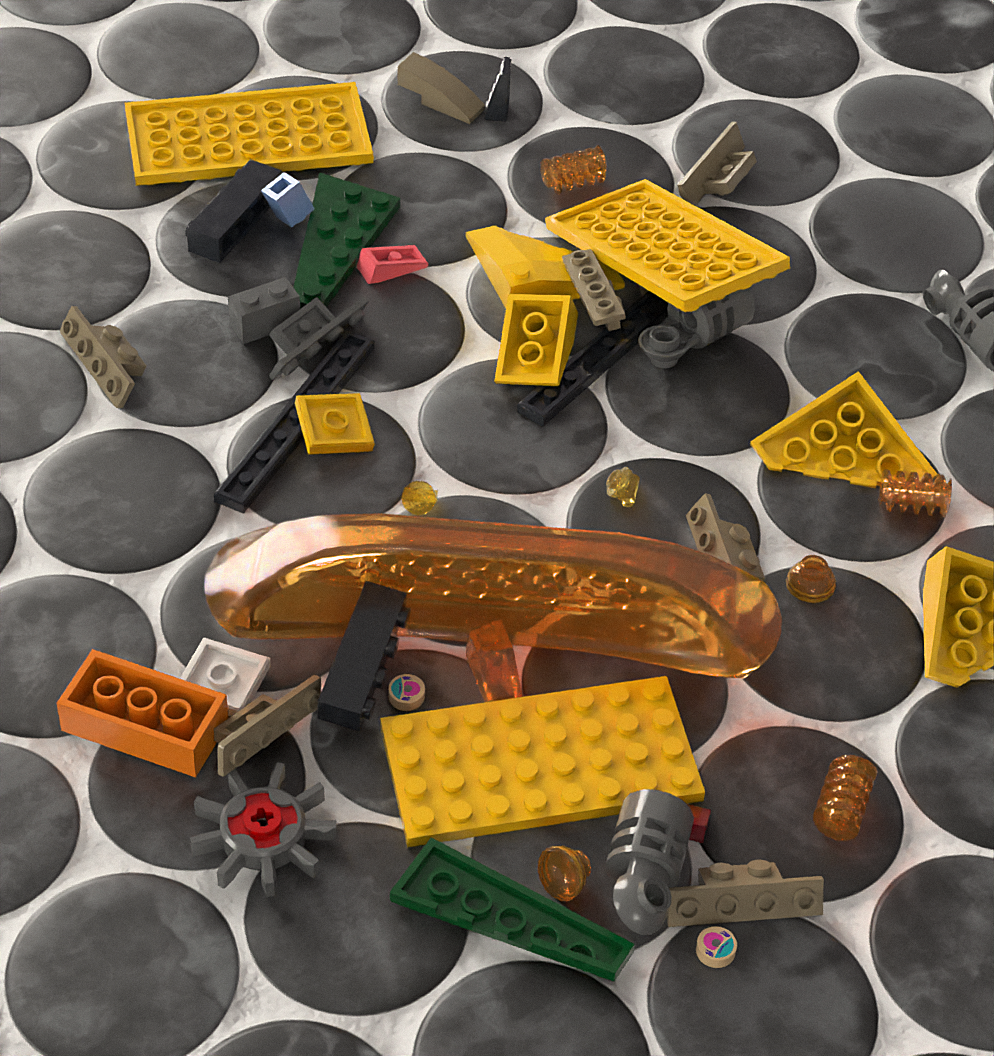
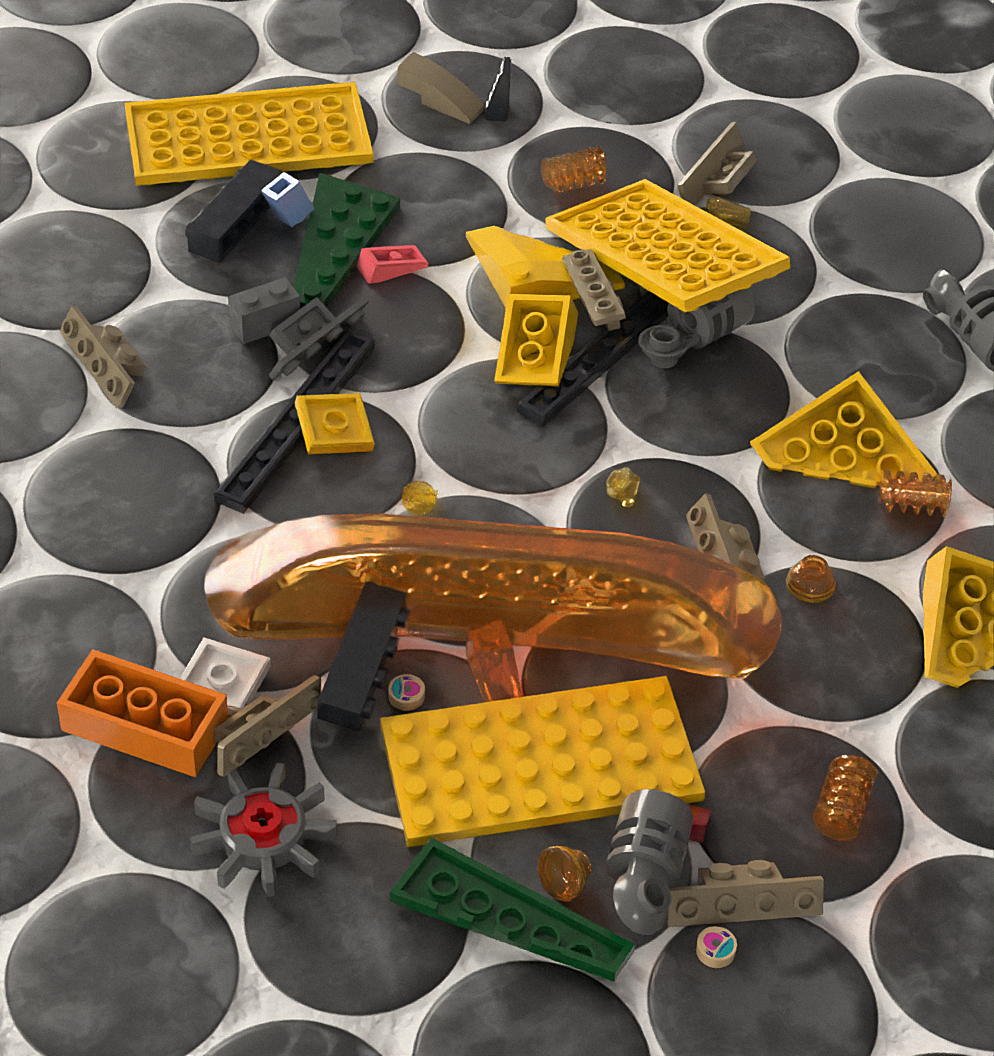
none -> clear yellow cone [705,197,751,226]

